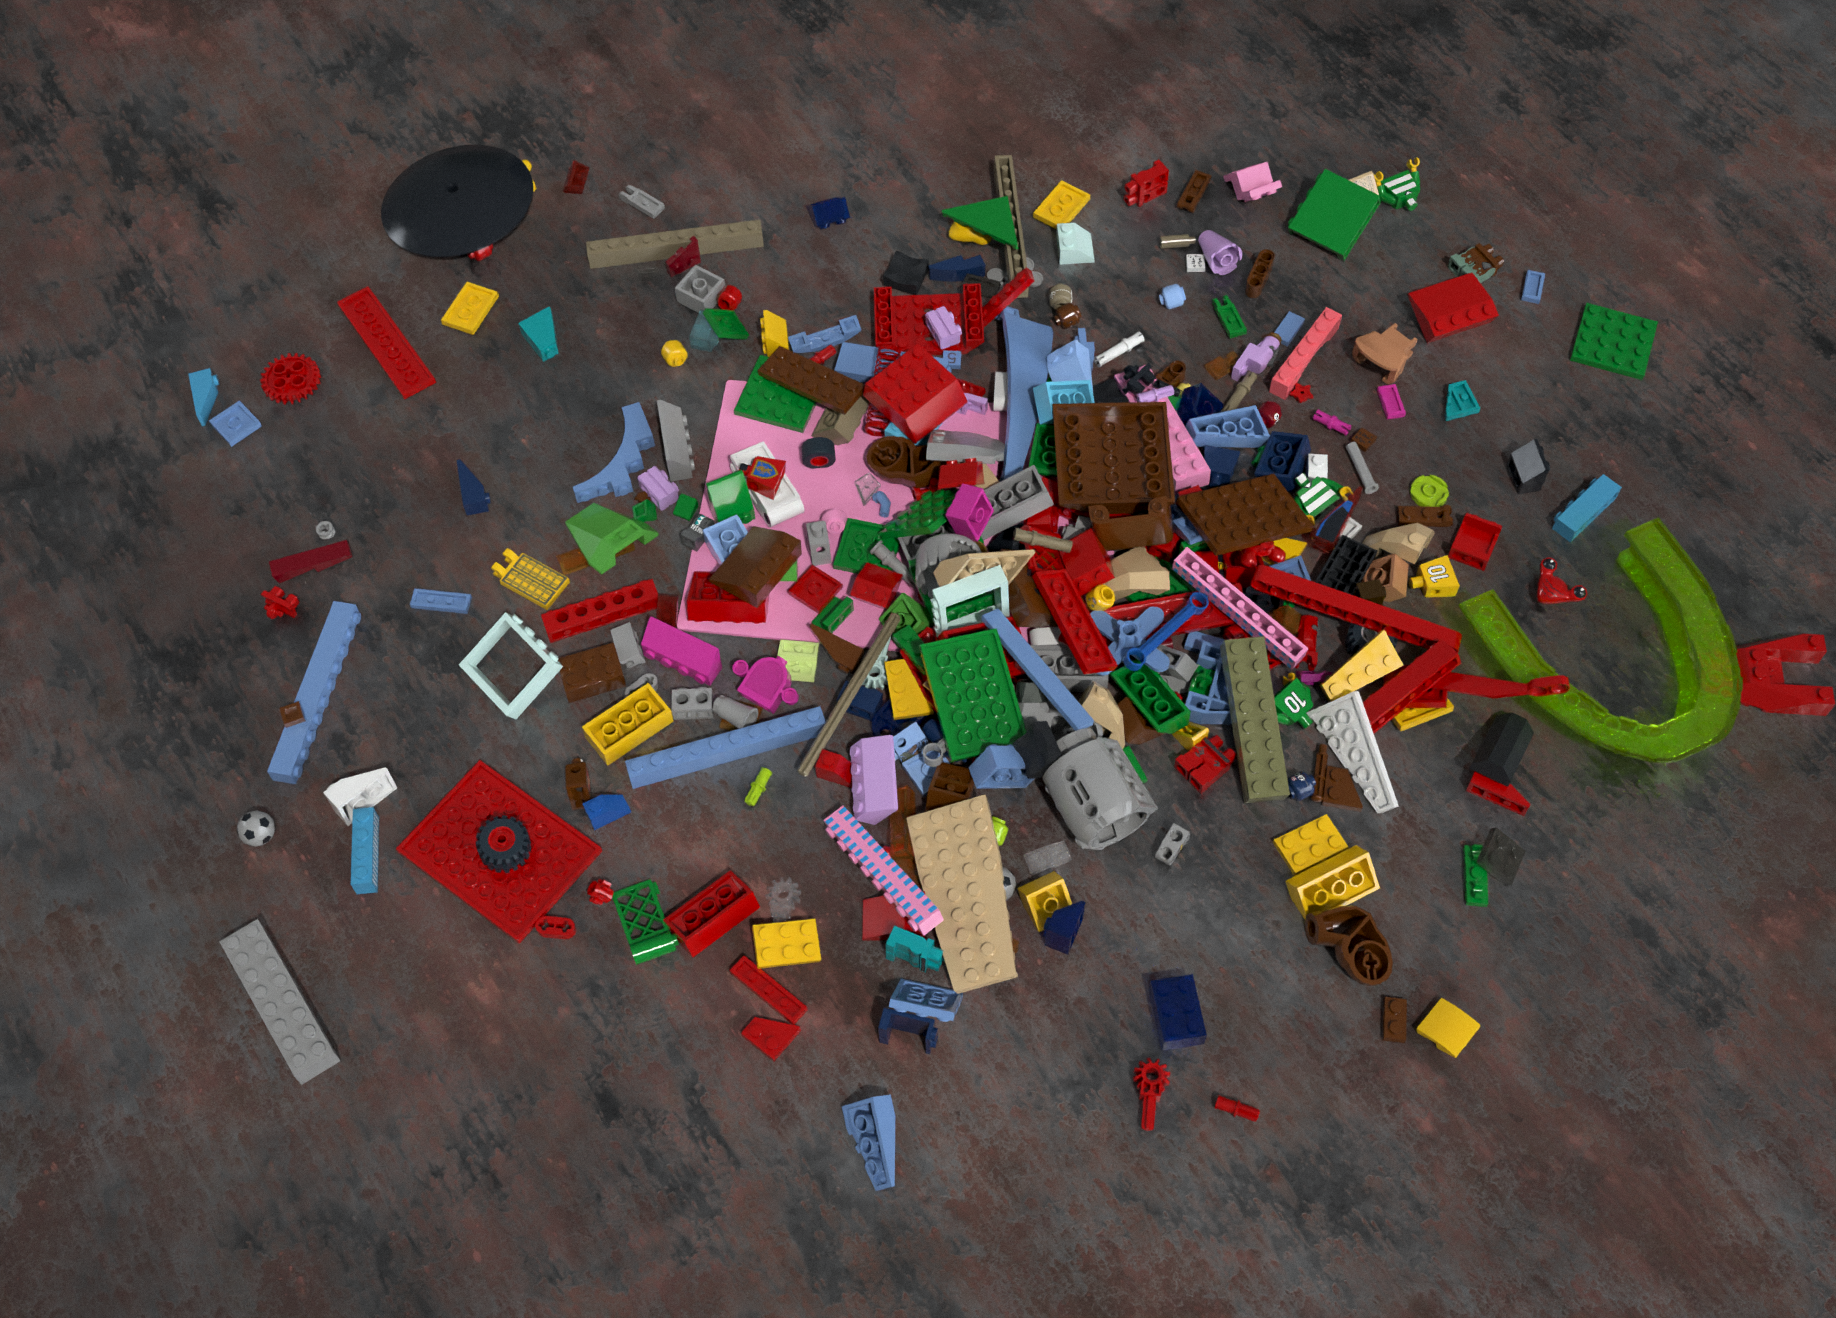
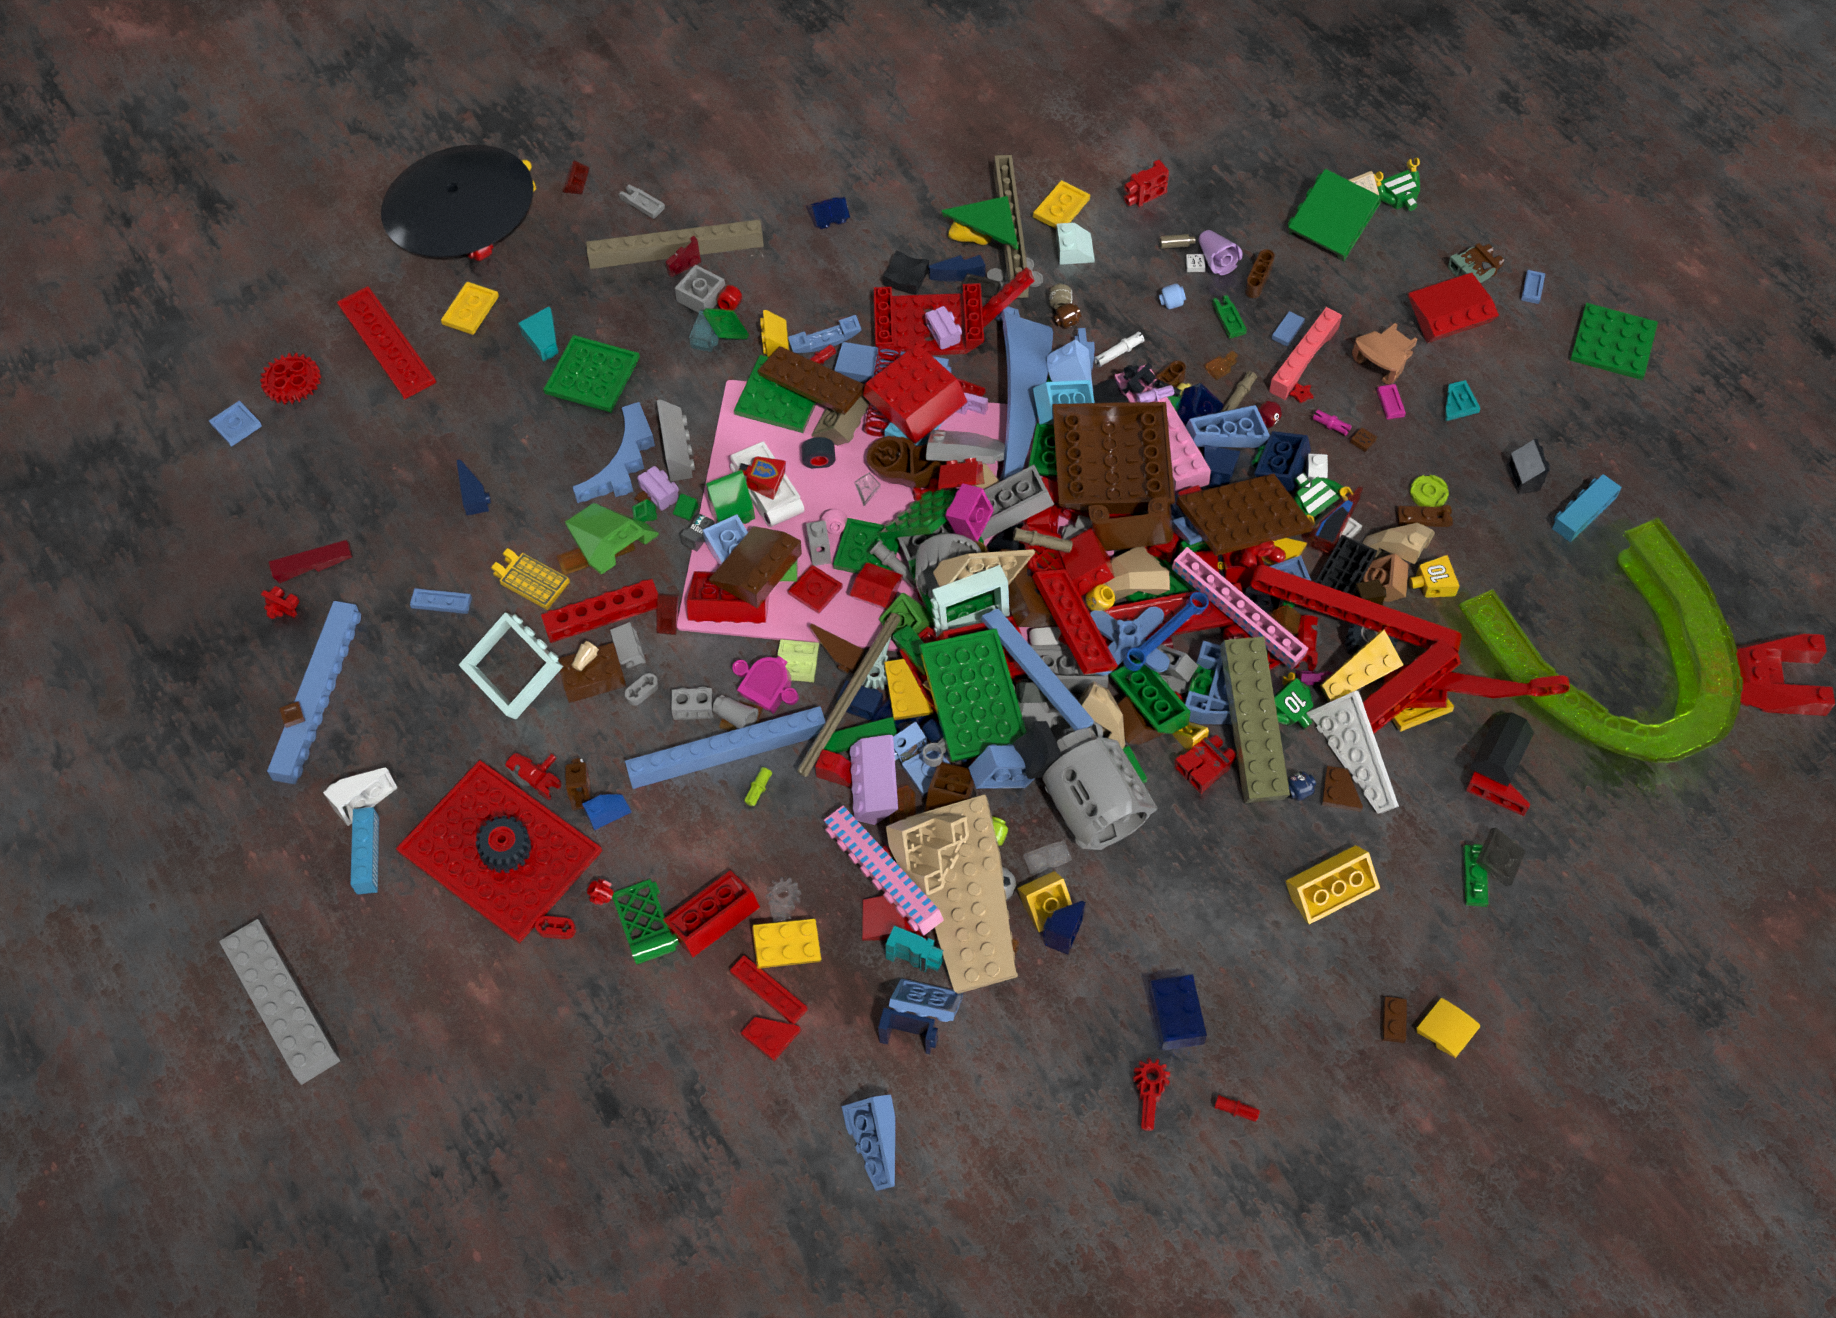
dark azure slope [188,368,220,426] -> none
light grey piece [237,810,275,847] -> none
light grey bush [316,521,335,540] -> none
yellow brick [582,683,674,766] -> none
dark pink slope [641,617,722,686] -> none
yellow head [661,340,688,367] -> none
green panel [812,596,854,633] -> none
medium blue arm [872,491,891,518] -> none
medium blue tile [943,350,961,369] -> none
white beam [993,372,1008,411] -> none
light grey leg [1155,823,1190,866] -> none
reddish brown plate [1177,170,1212,213] -> none
medium blue tile [1184,631,1225,653] -> none
bright pink bracket [1223,162,1282,202] -> none
lavender plate [1231,332,1282,381] -> none
yellow plate [1273,814,1349,876] -> none
reddish brown piece [1305,906,1393,986] -> none
reddish brown piece [1311,744,1328,803] -> none
light grey pin [1346,442,1379,494] -> none
red panel [1448,513,1502,571] -> none
red head [1537,557,1588,604] -> none
none -> red piece [505,753,562,800]
none -> green plate [543,335,640,412]
none -> tan cone [571,641,599,672]
none -> green tile [816,717,897,753]
none -> tan brick [886,816,969,896]

